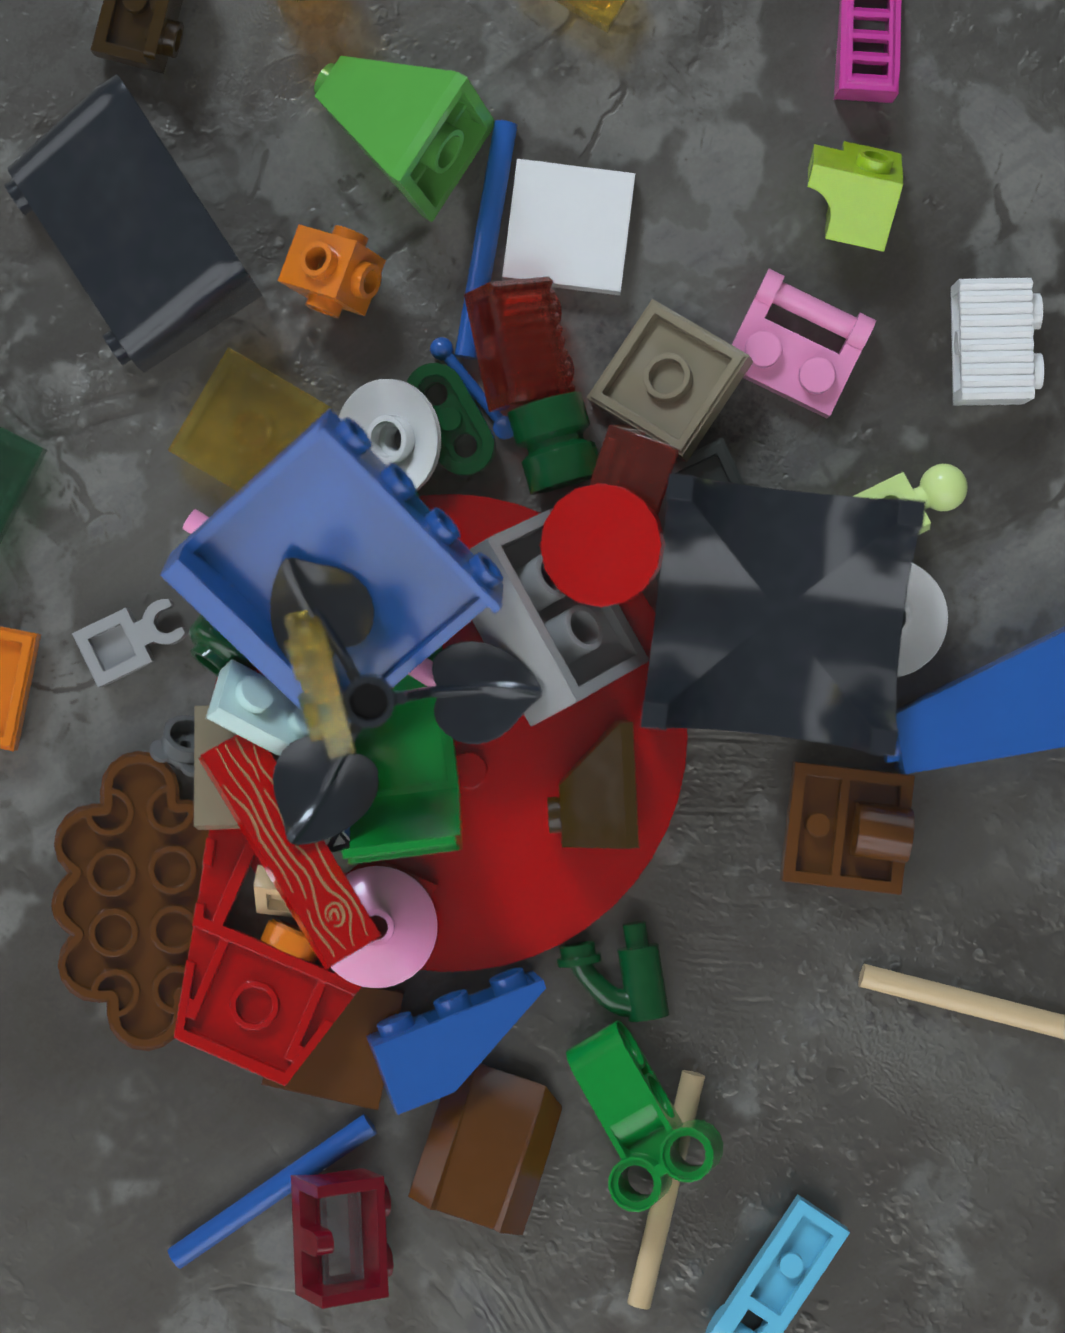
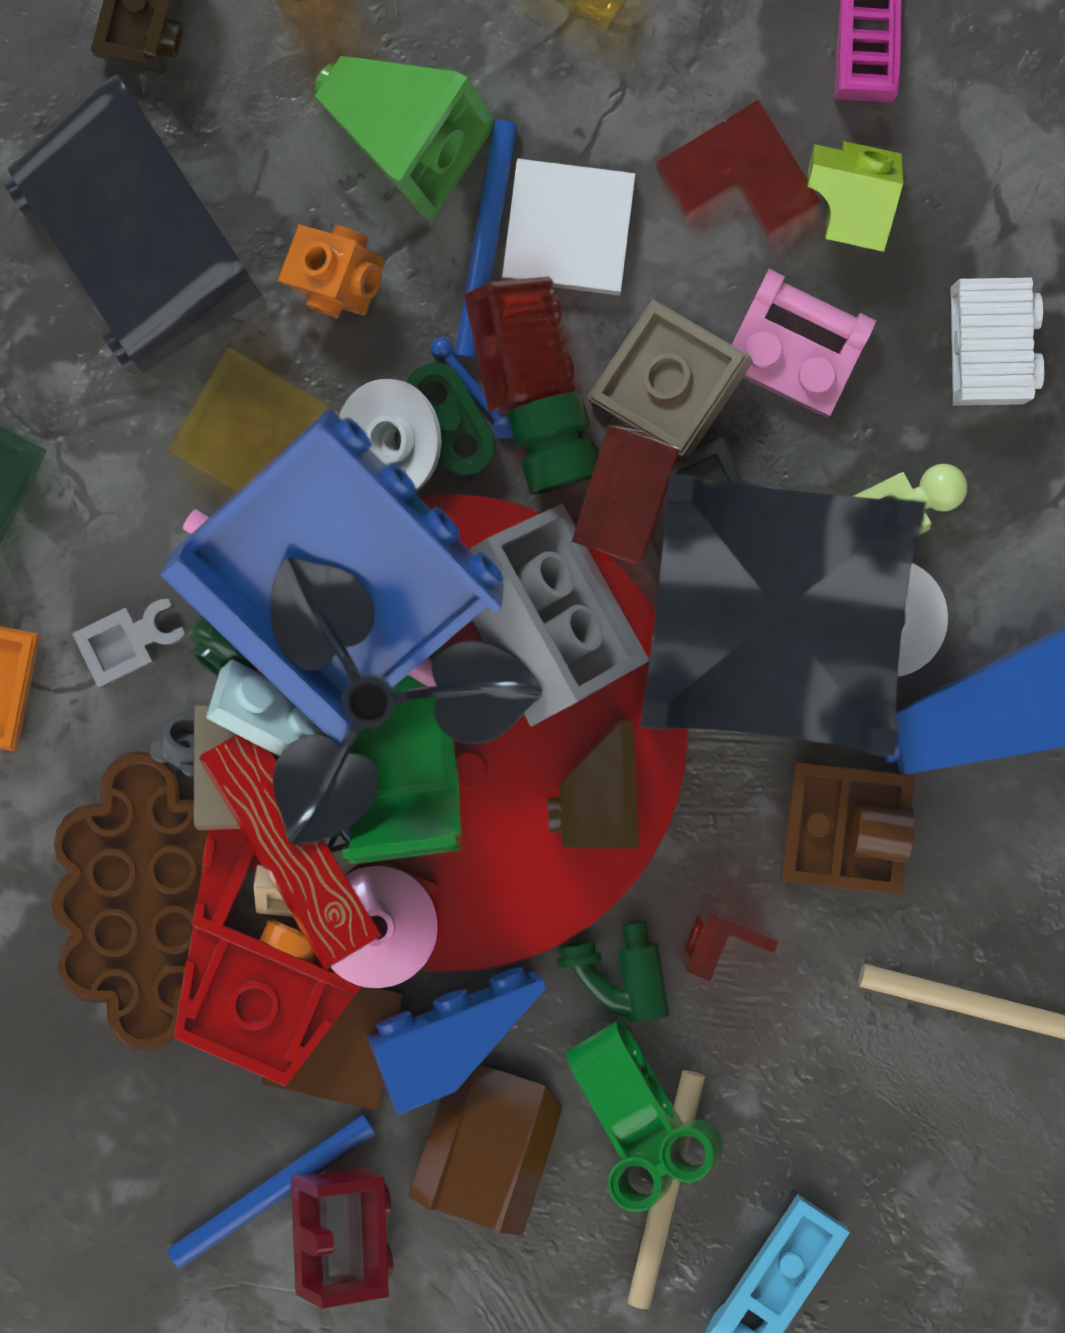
clear yellow plate [284,611,355,758] -> none
red tile [540,483,665,607] -> none
none -> clear red plate [655,100,821,237]
none -> clear red panel [679,902,779,981]

